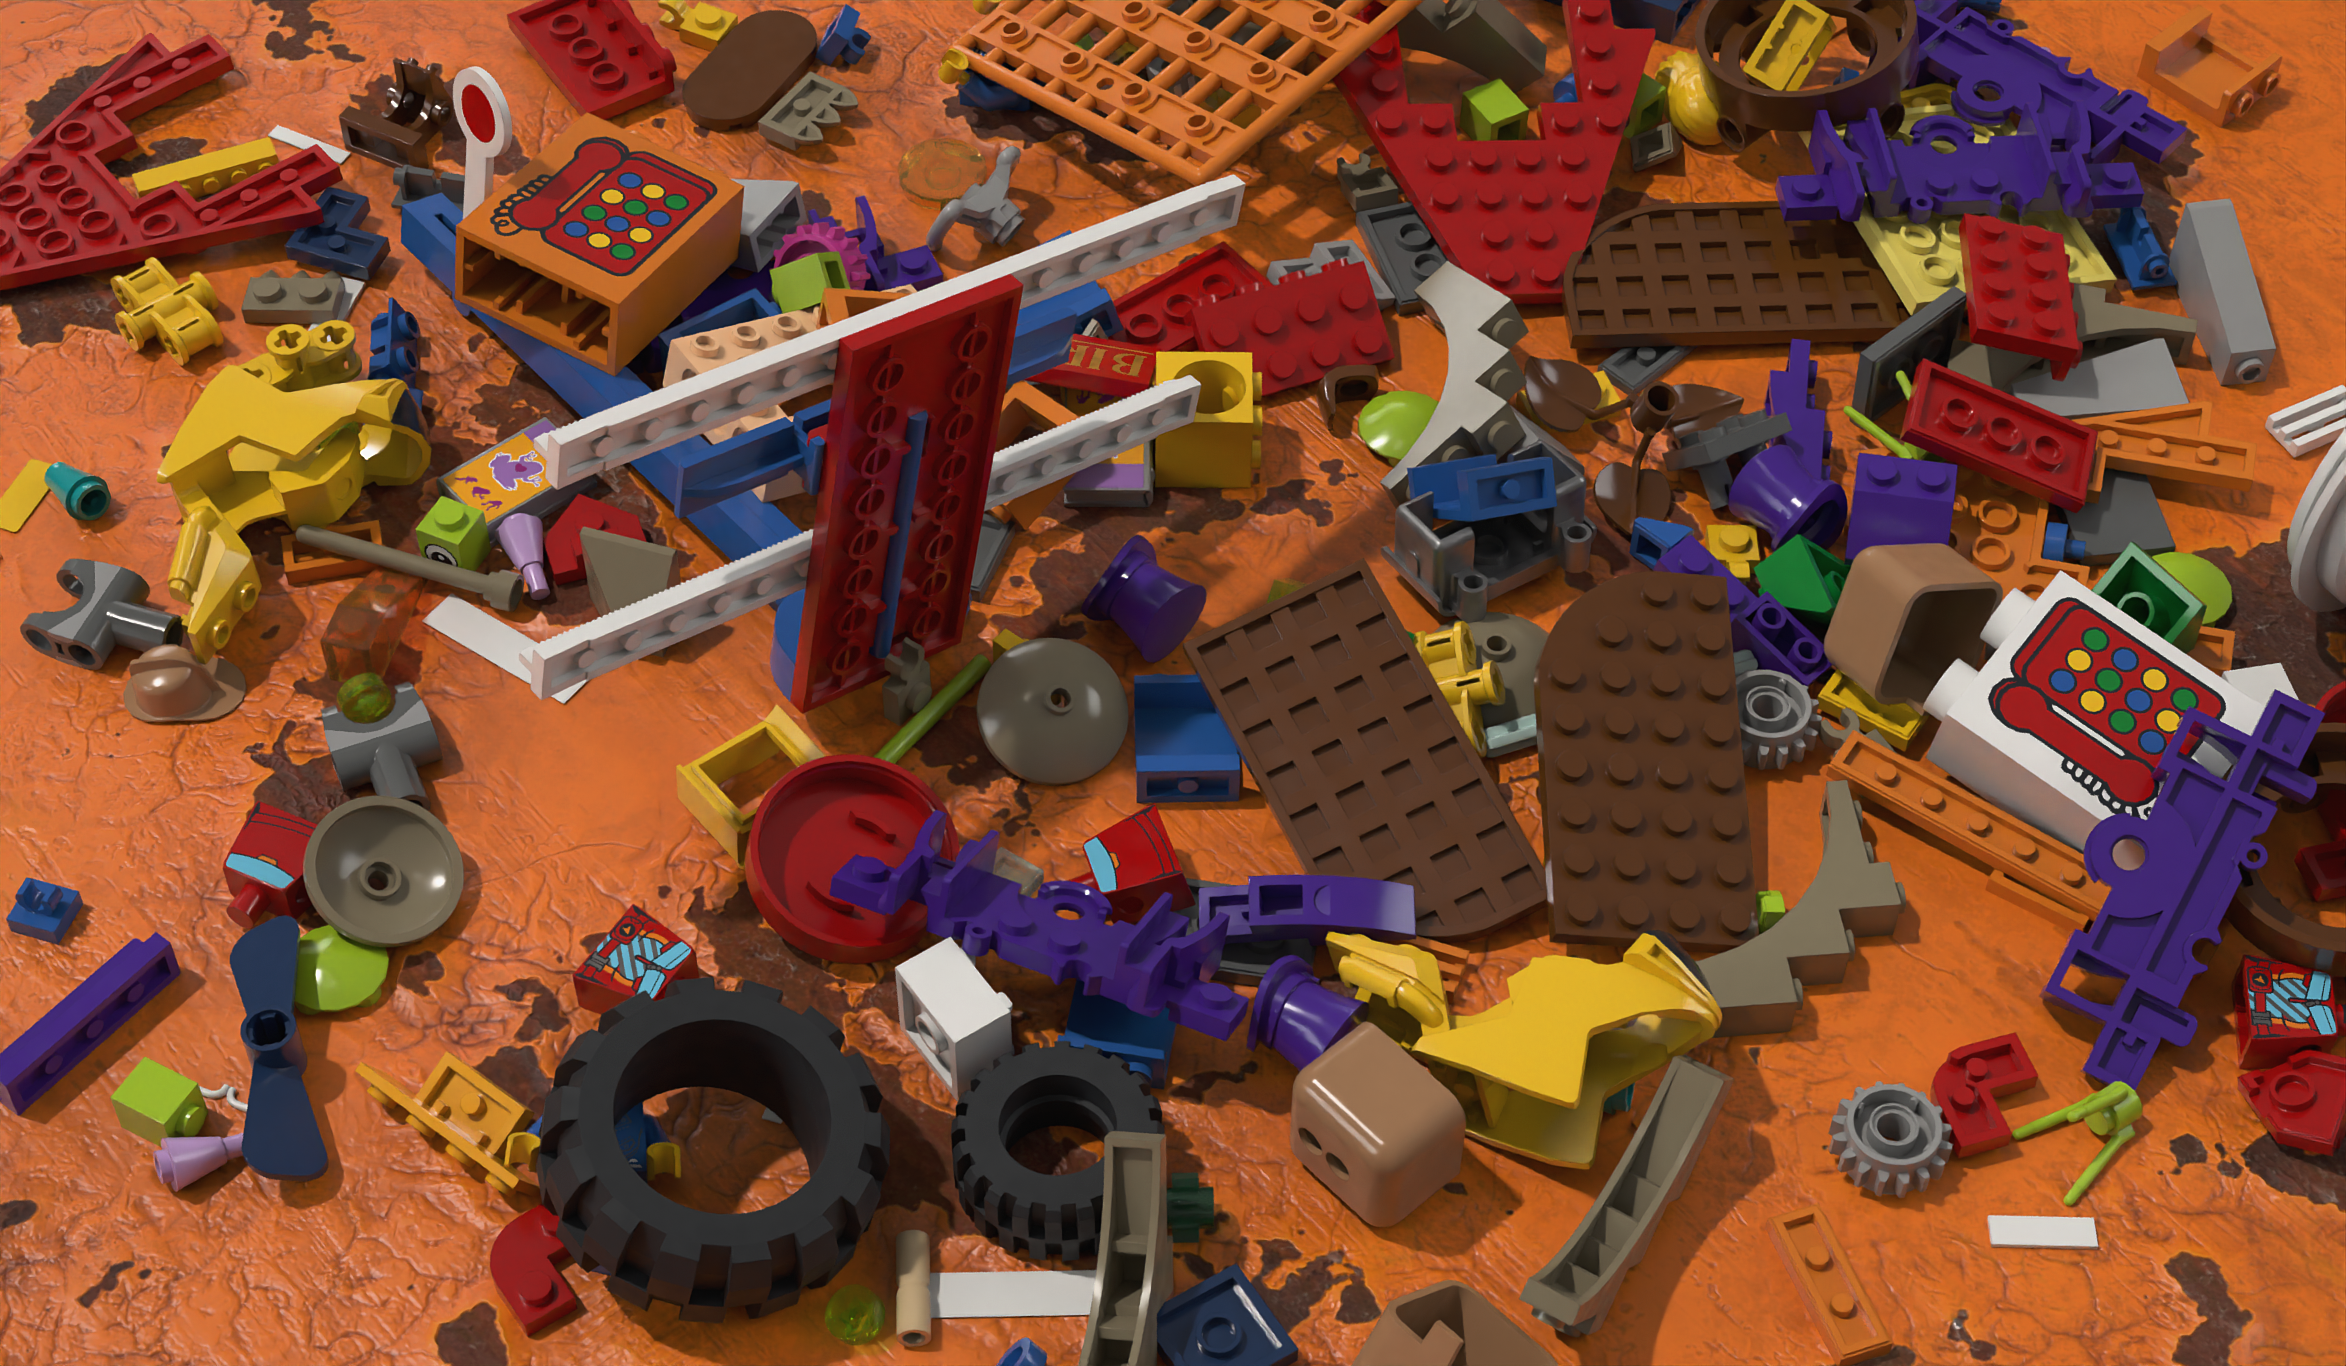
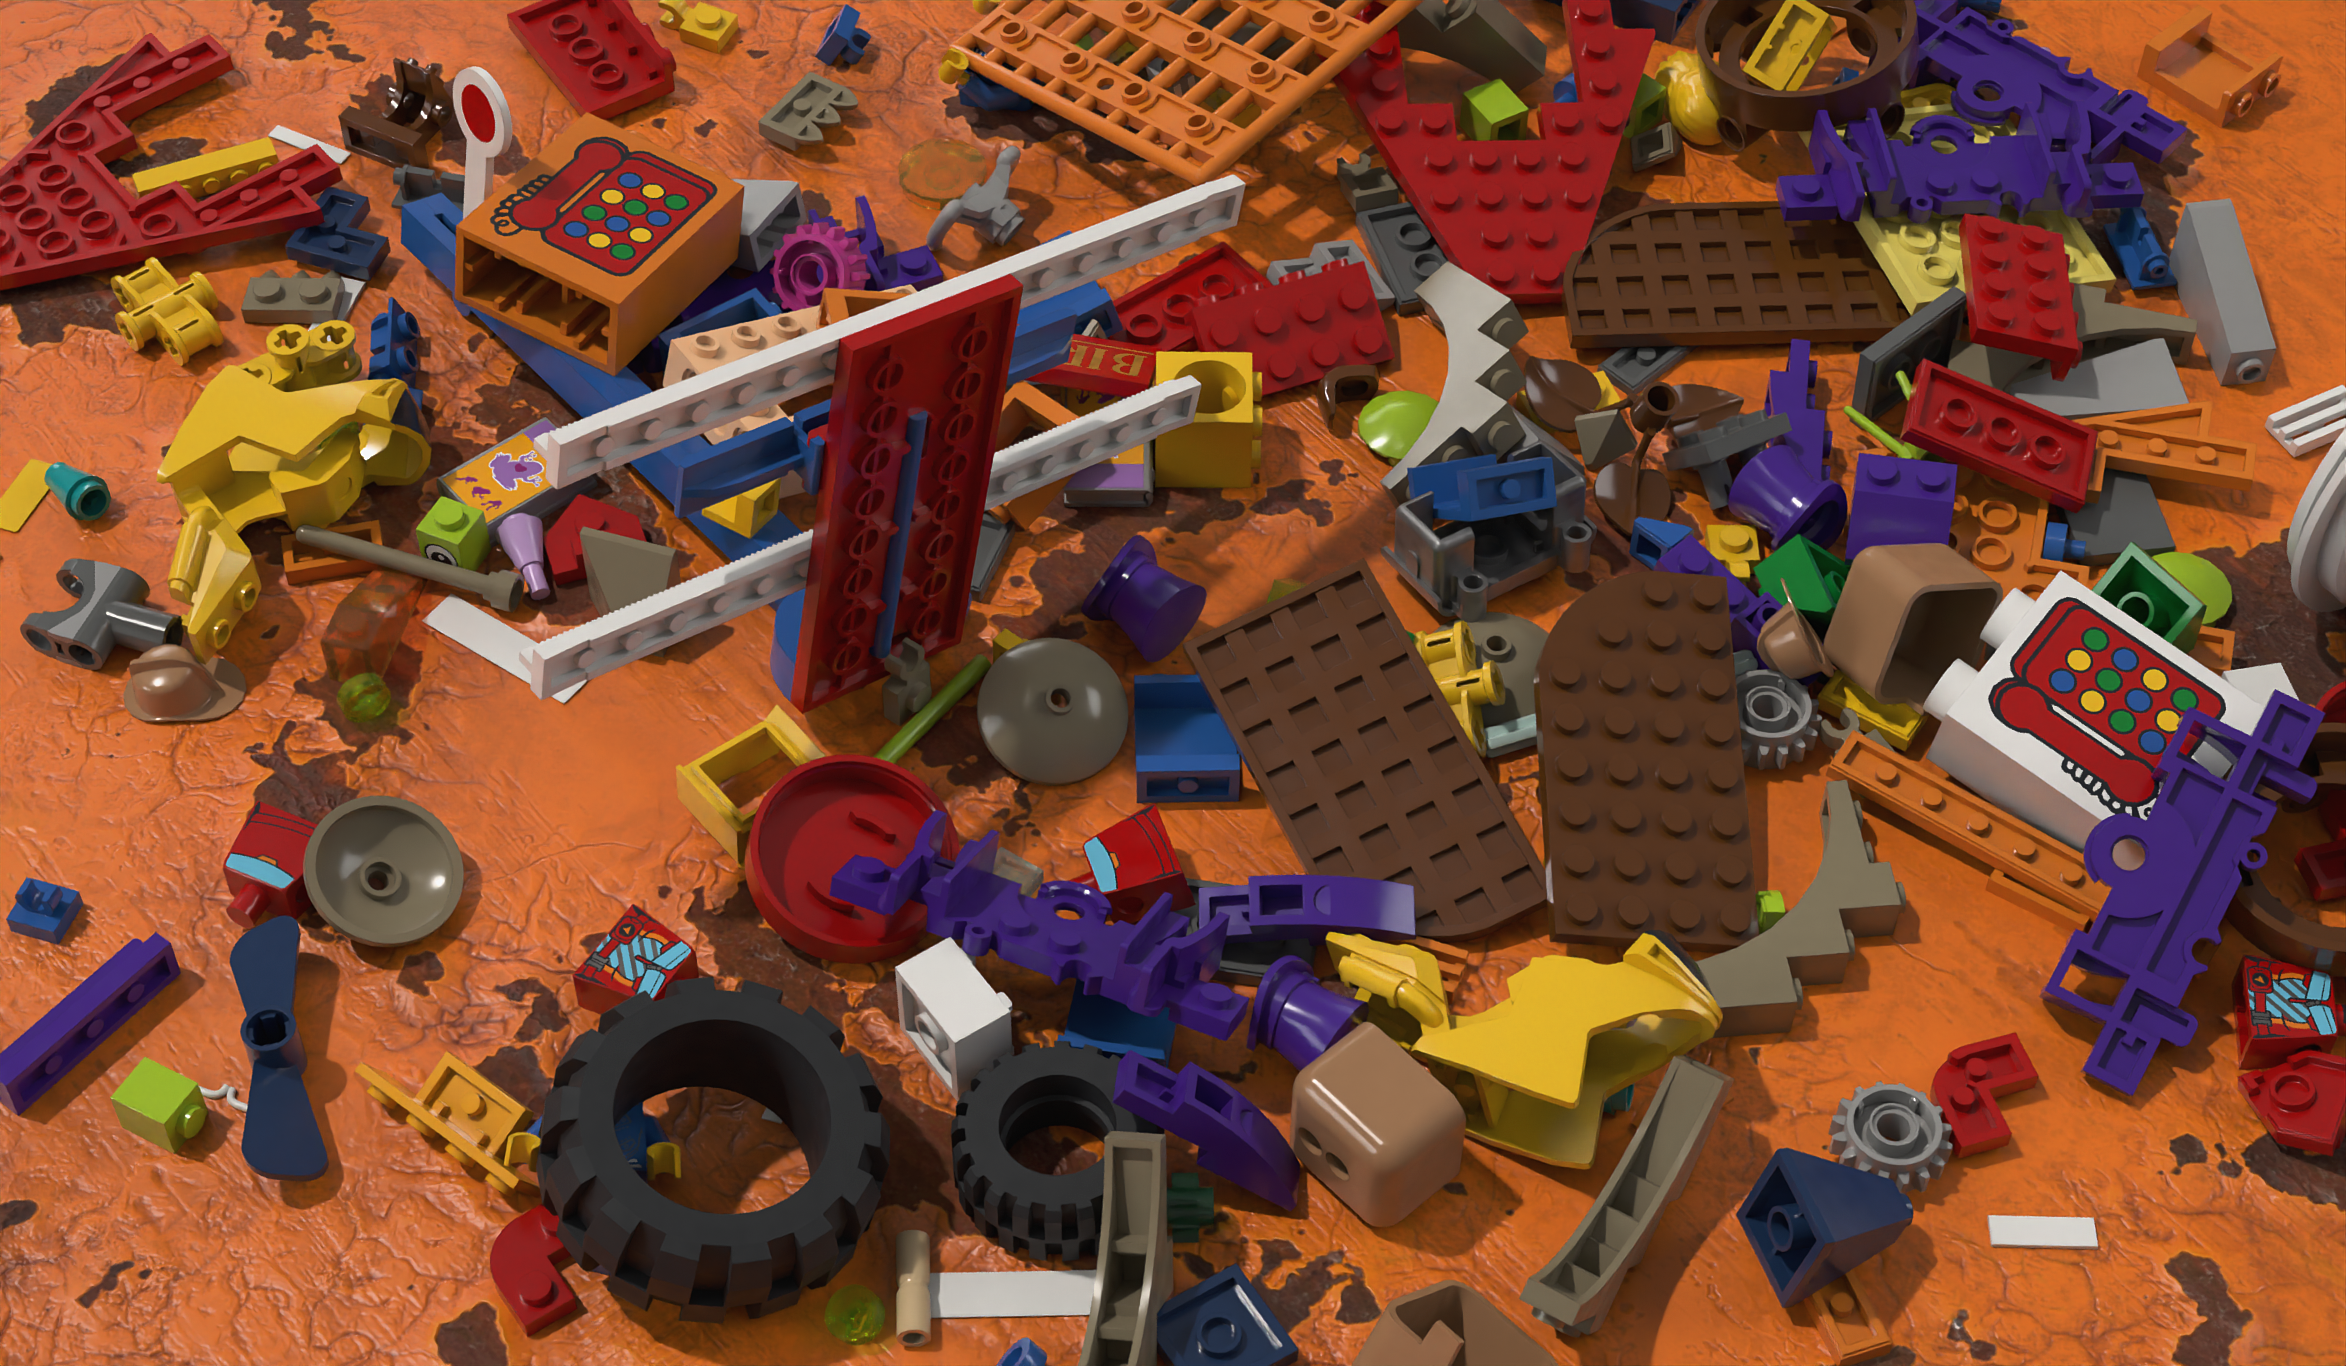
lavender cone [153,1133,243,1192] -> none
lime dish [295,925,389,1015] -> none
dark grey connector [321,682,443,811] -> none
reddish brown tile [682,10,817,131] -> none
lime brick [769,251,850,314] -> none
lime plant [2012,1081,2143,1206] -> none
none -> yellow panel [702,478,781,539]
none -> dark purple slope [1112,1050,1301,1211]
none -> dark tan slope [1574,409,1638,471]
none -> dark blue slope [1736,1148,1913,1308]
none -> medium nougat piece [1757,578,1834,680]

